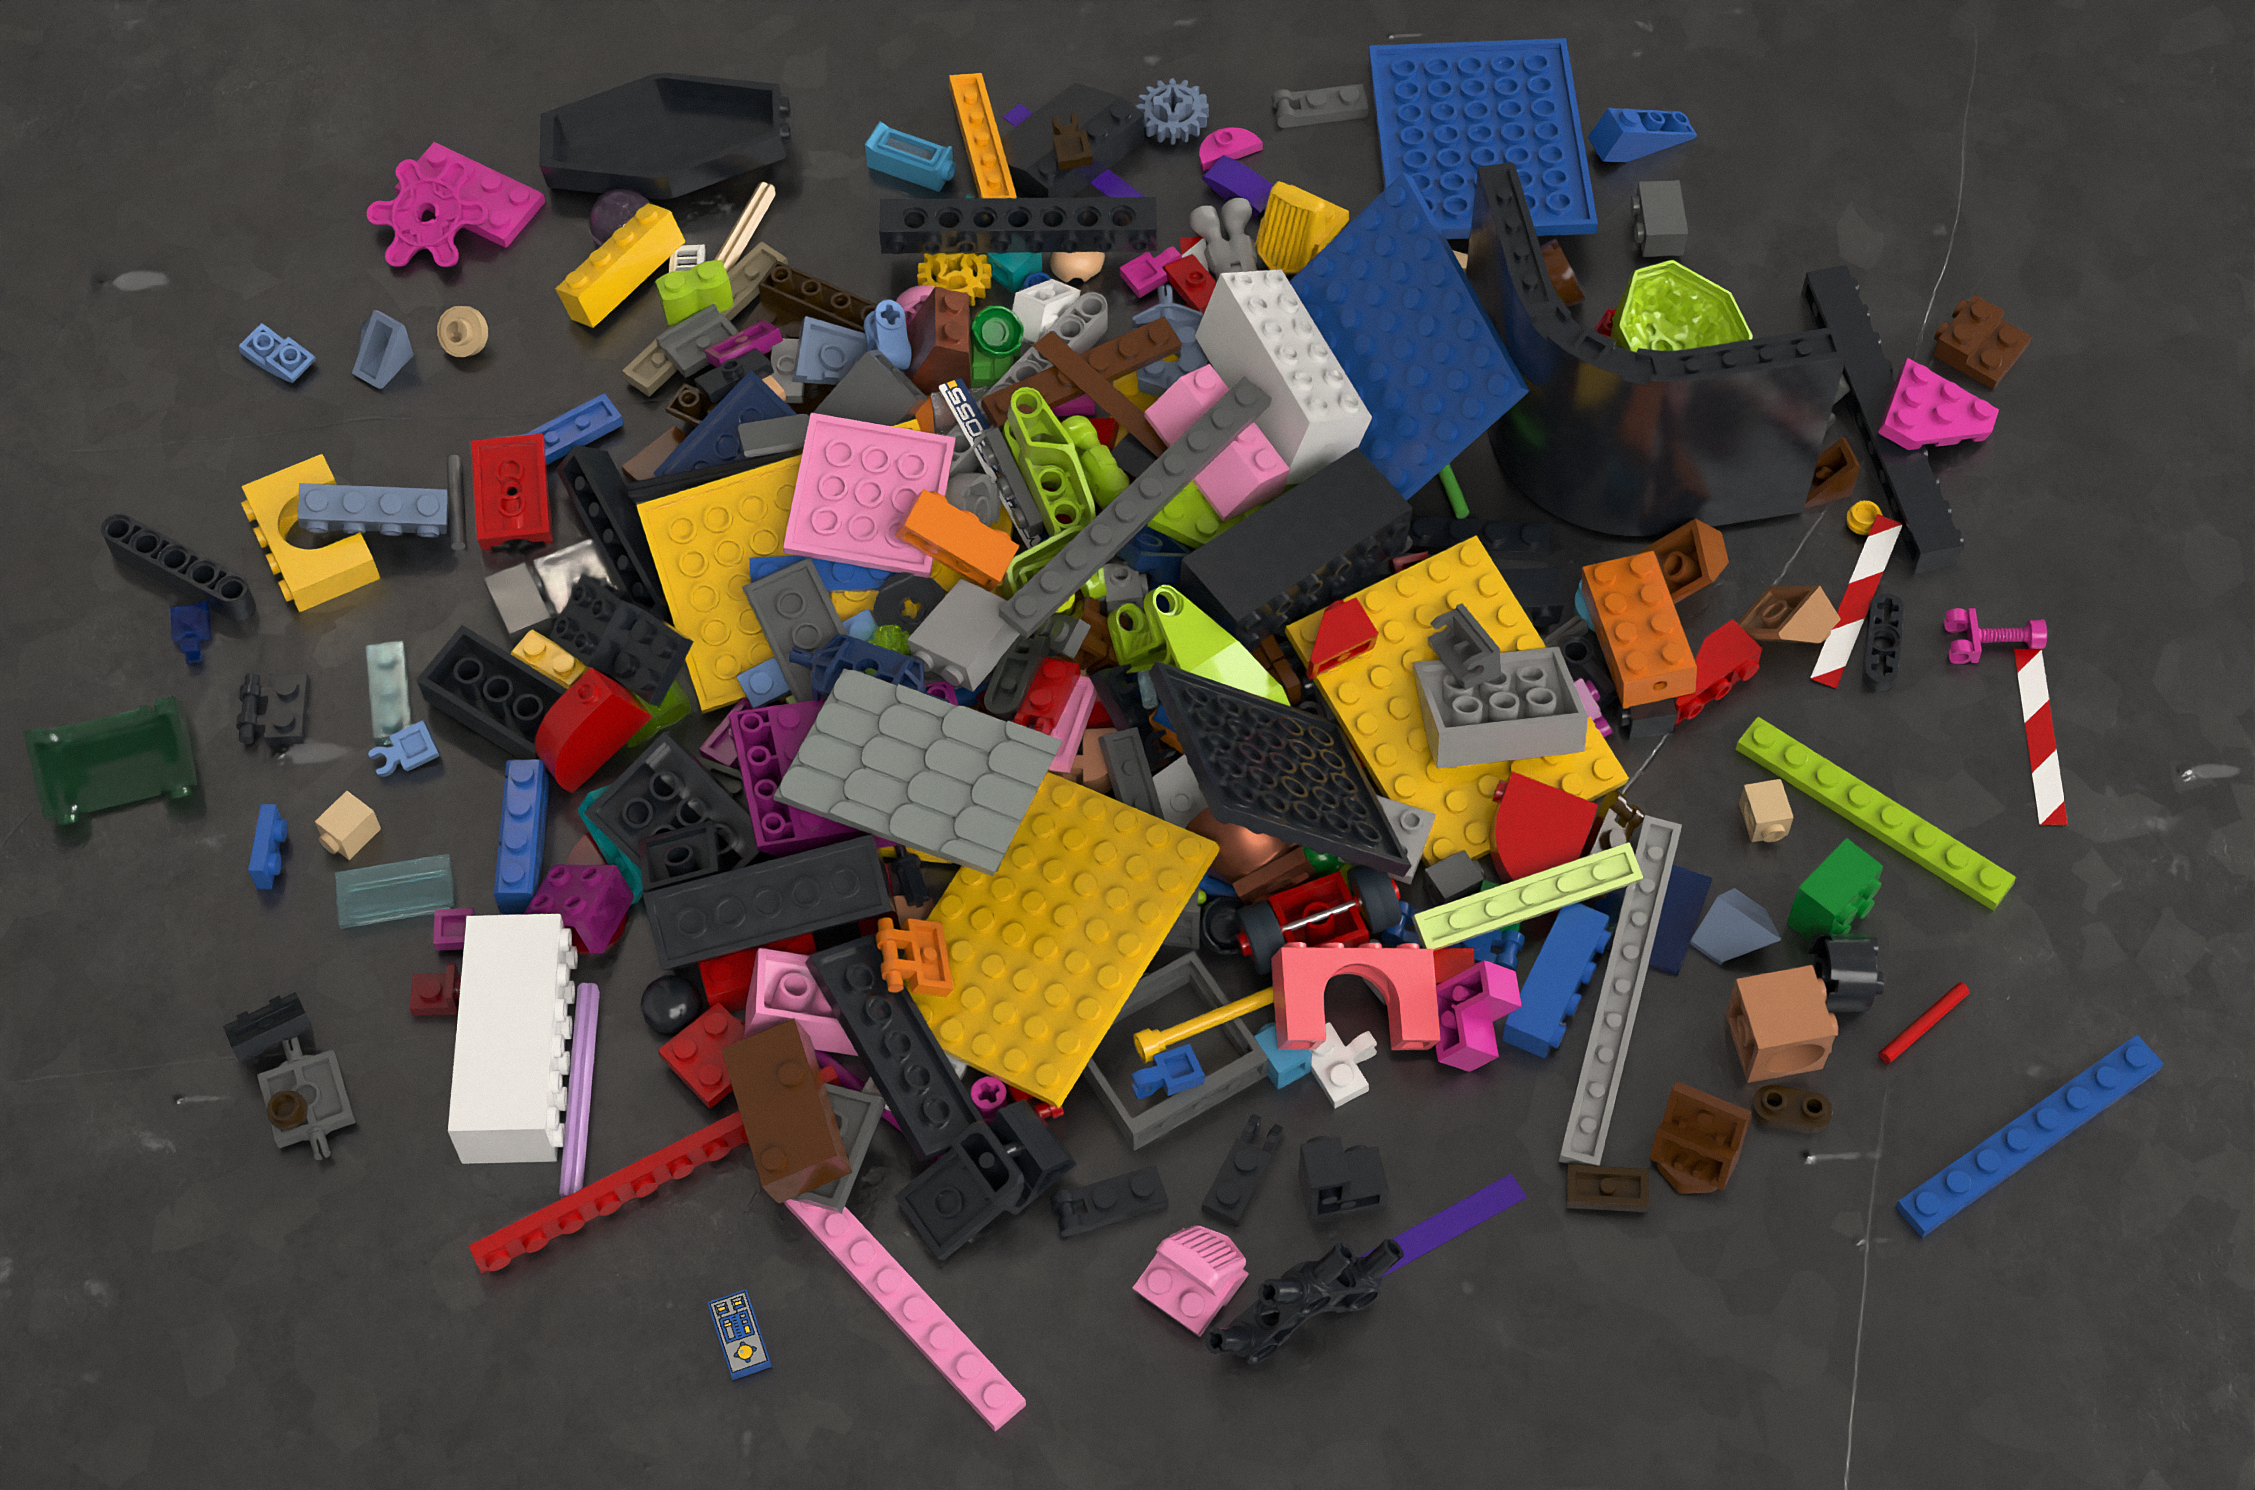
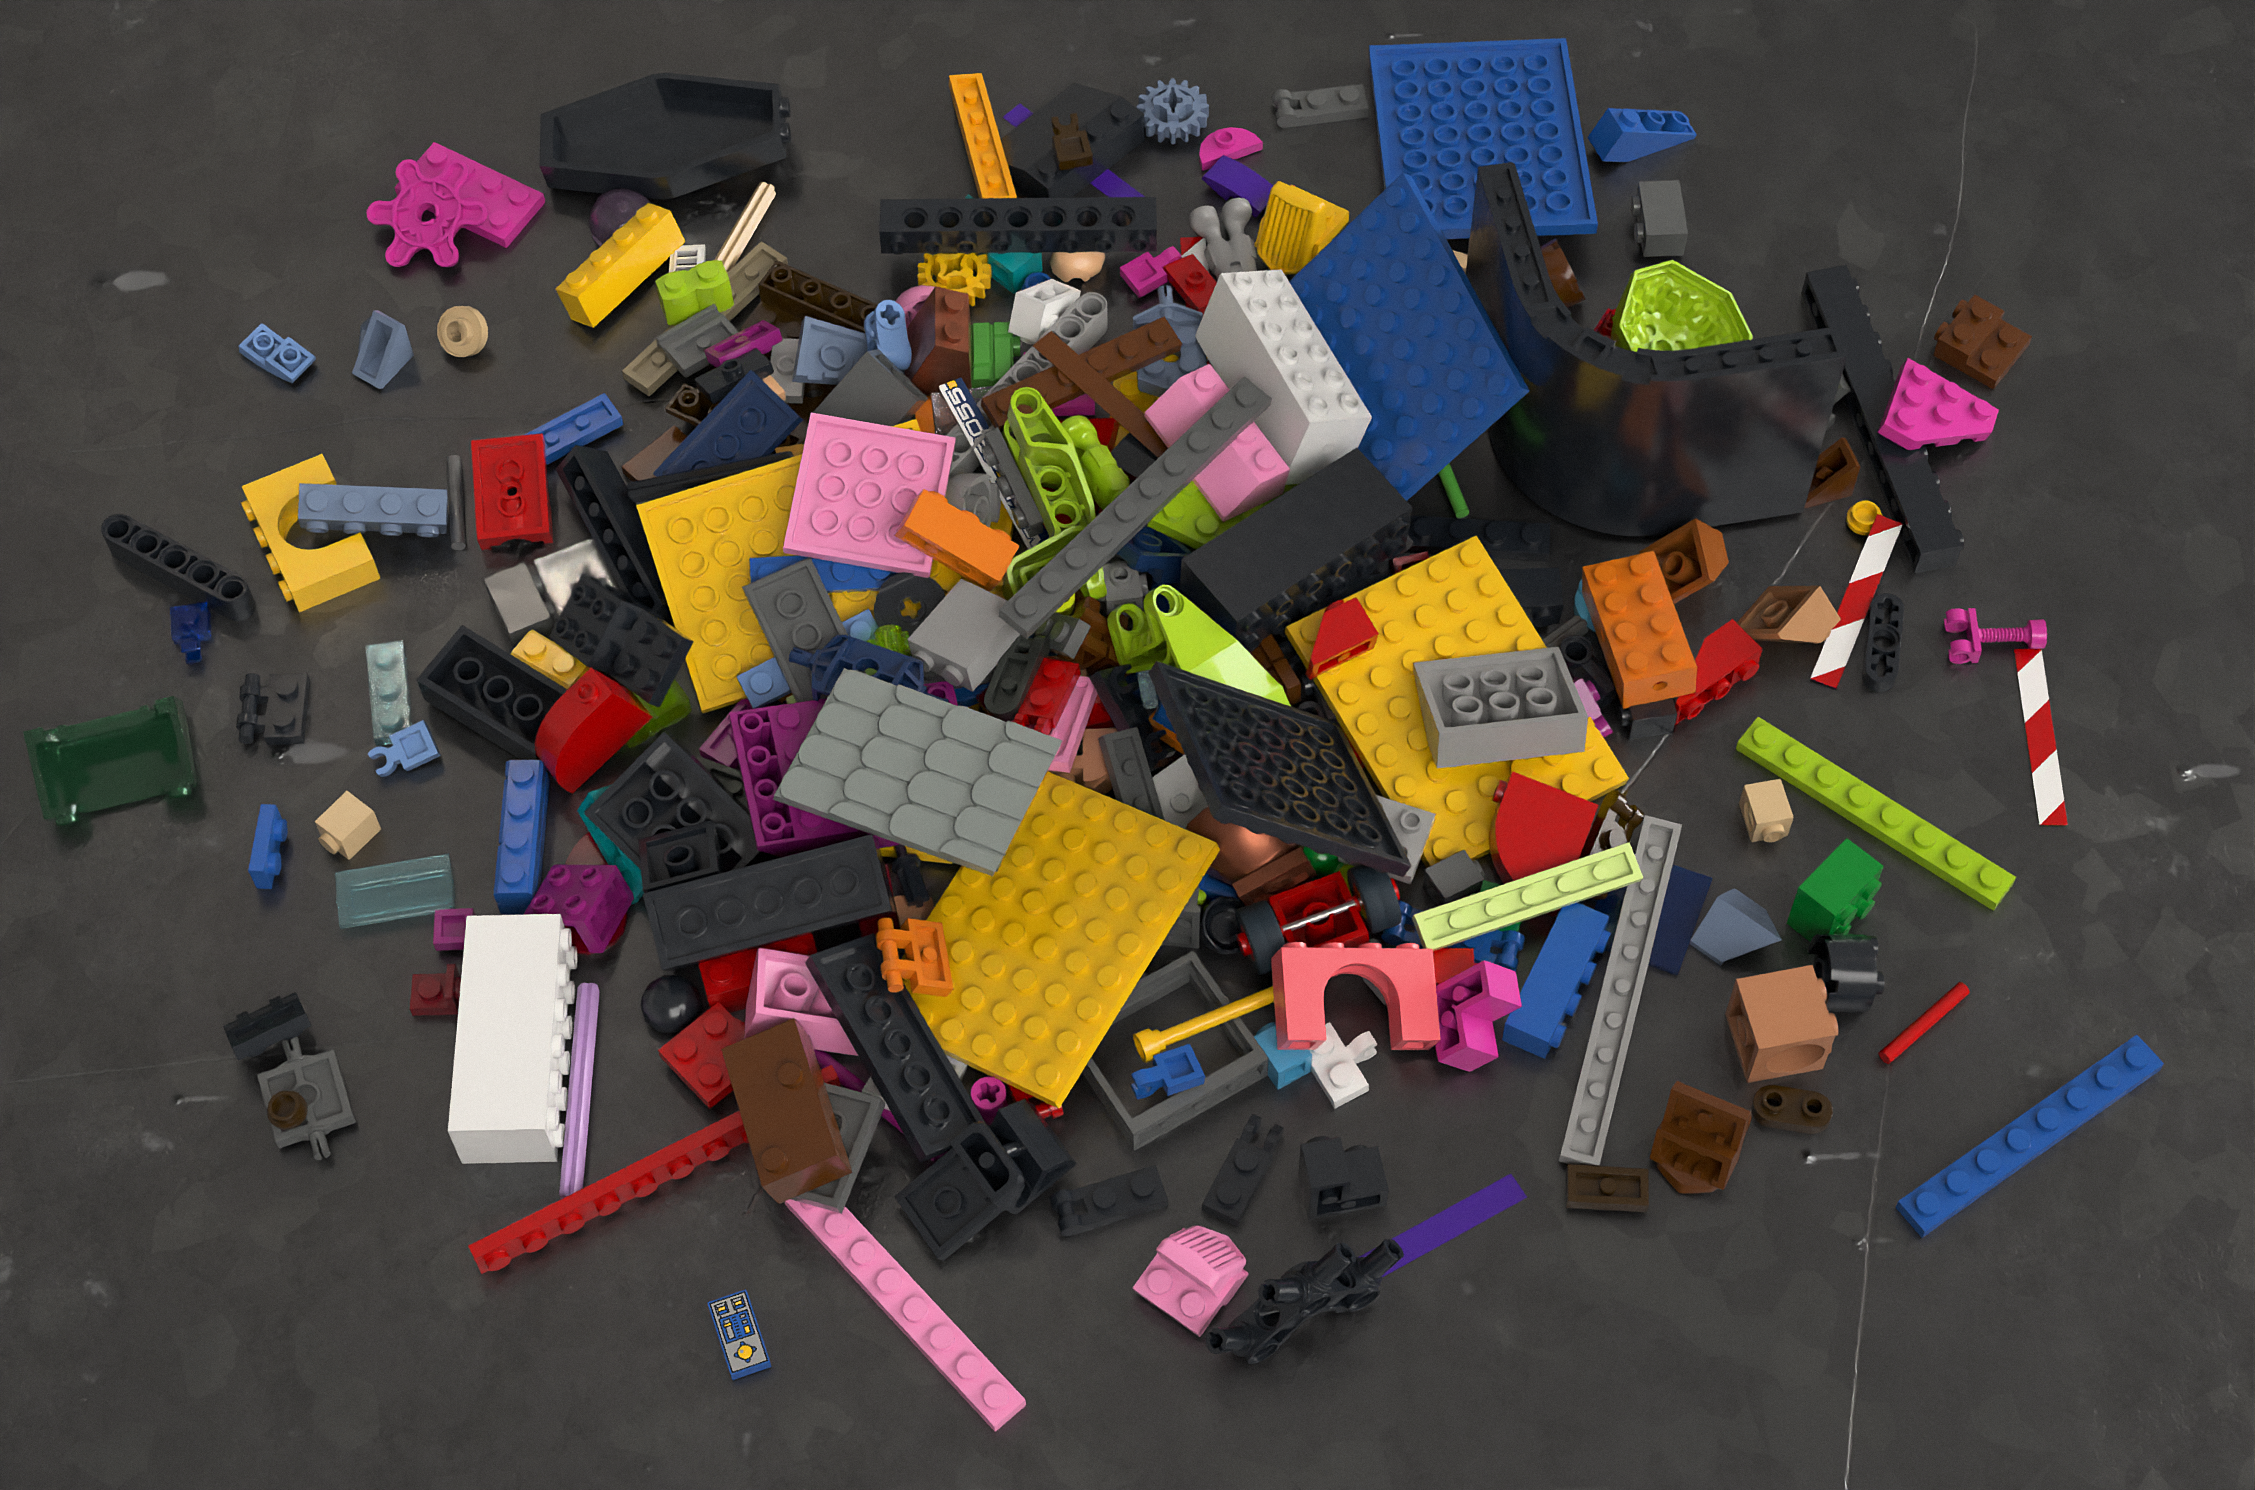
dark grey slope [737,414,810,458] -> none
dark azure window [865,121,956,192] -> none
green hair [970,306,1024,359] -> none
dark grey hinge [1428,603,1501,690] -> none

